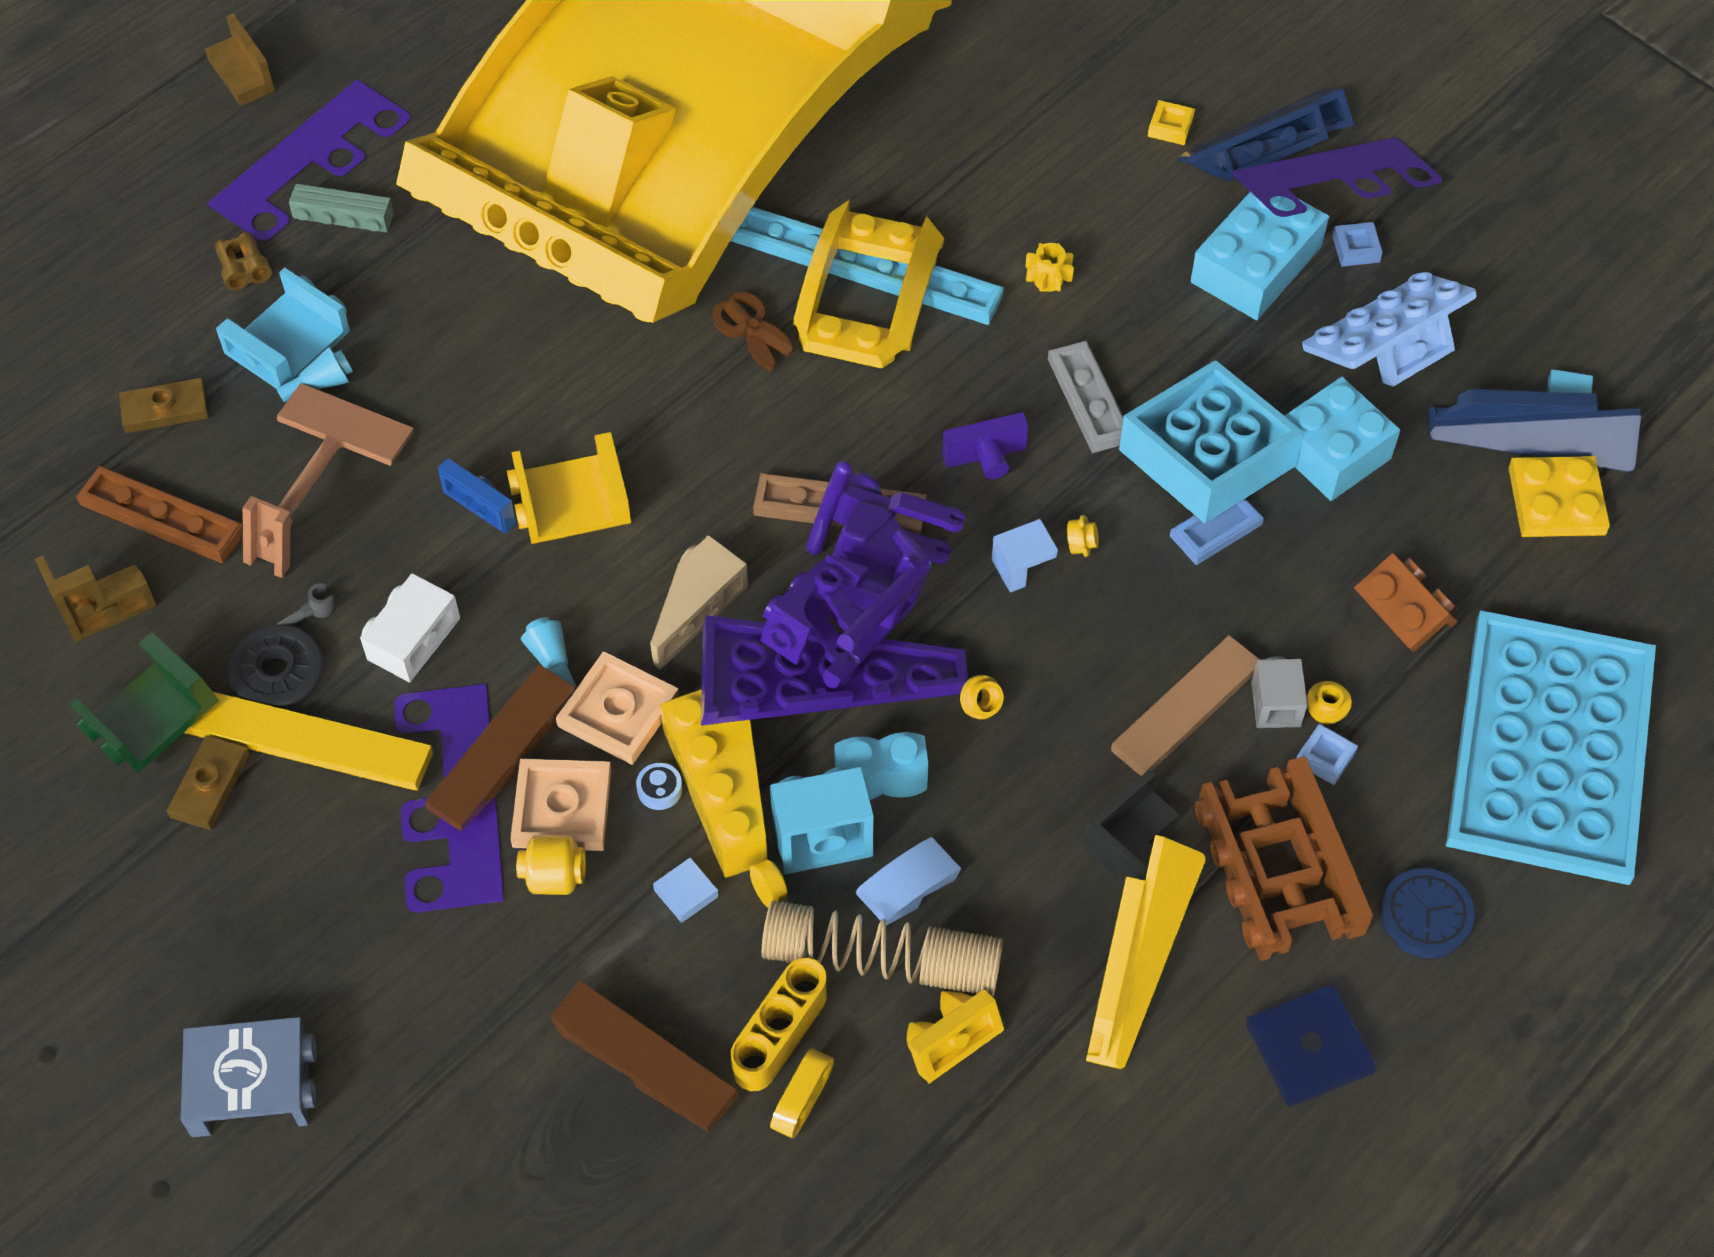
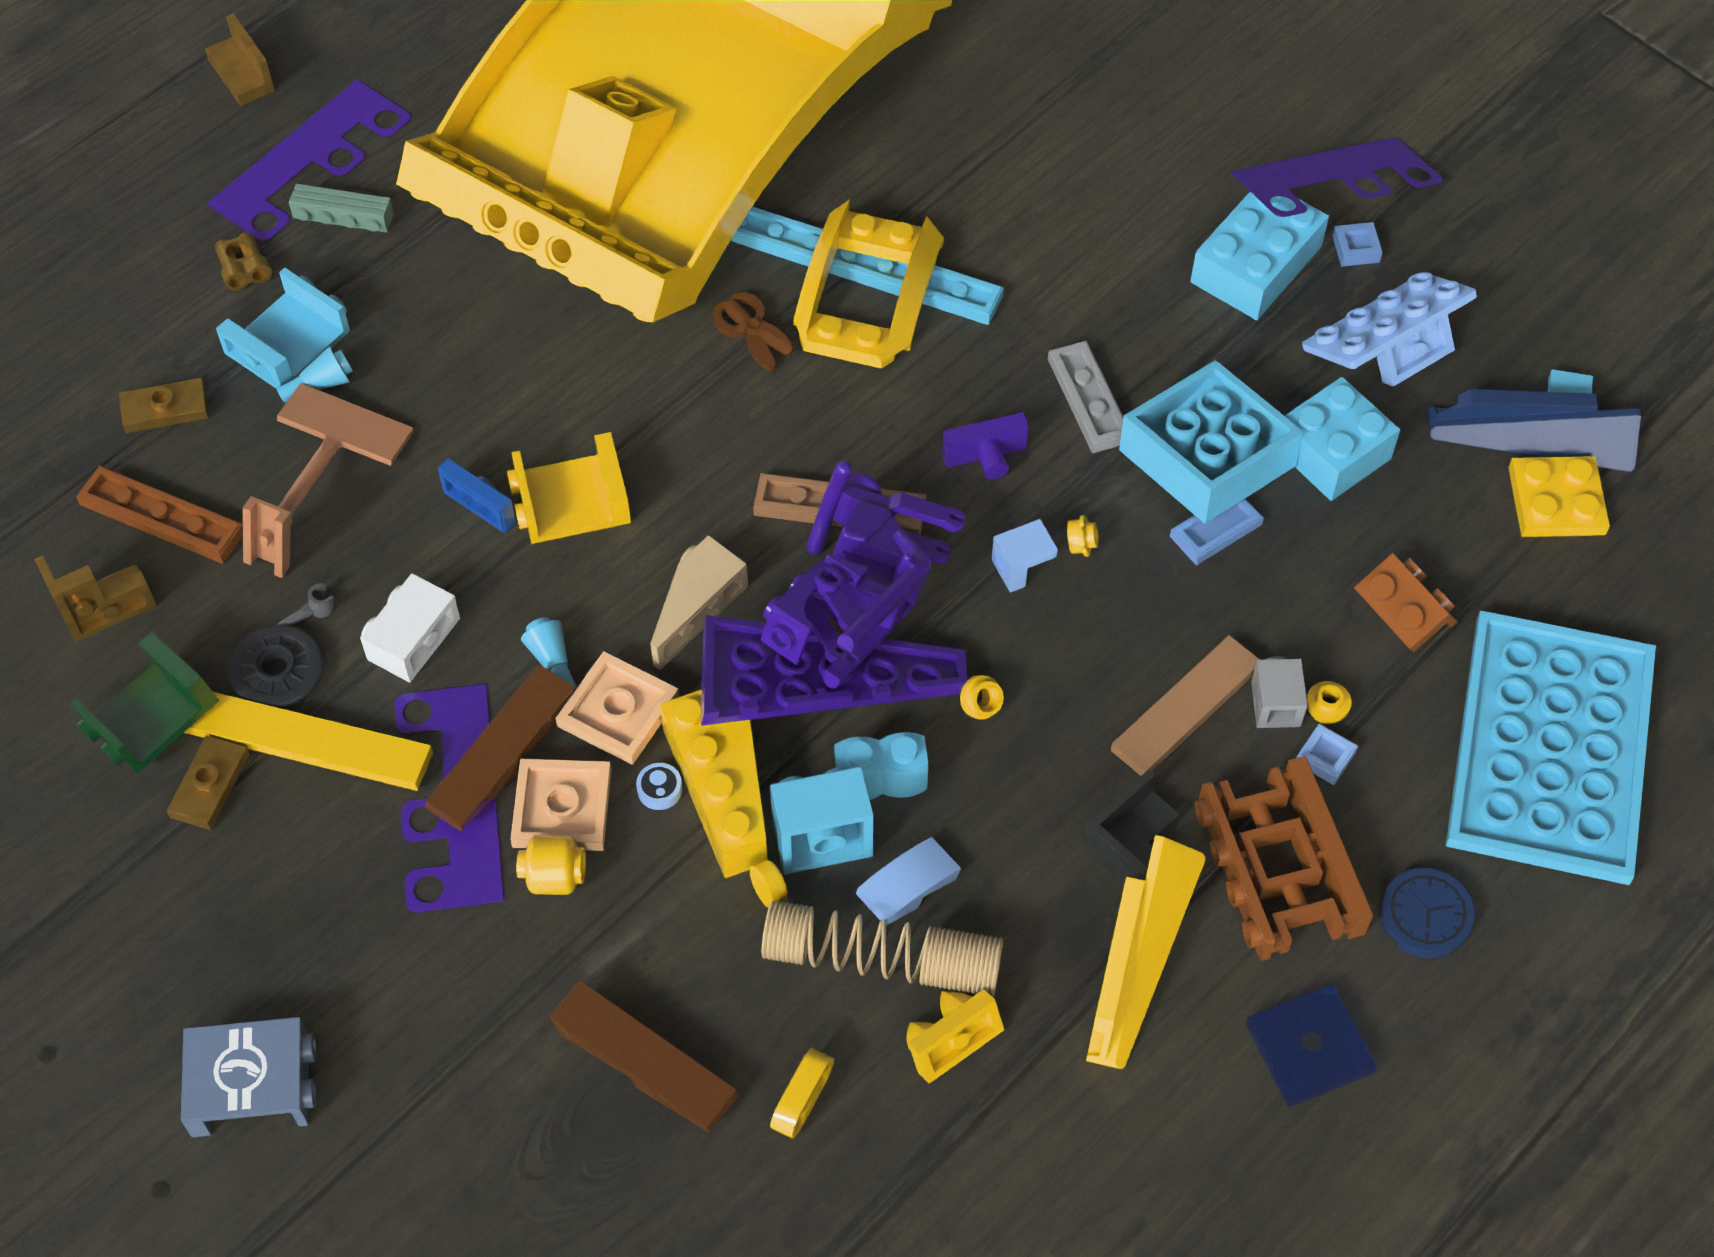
light blue tile [653,858,718,923] -> none
yellow beam [731,958,827,1091] -> none
yellow gear [1025,243,1074,292] -> none
yellow tile [1148,100,1195,145] -> none
dark blue wedge [1177,88,1354,181] -> none

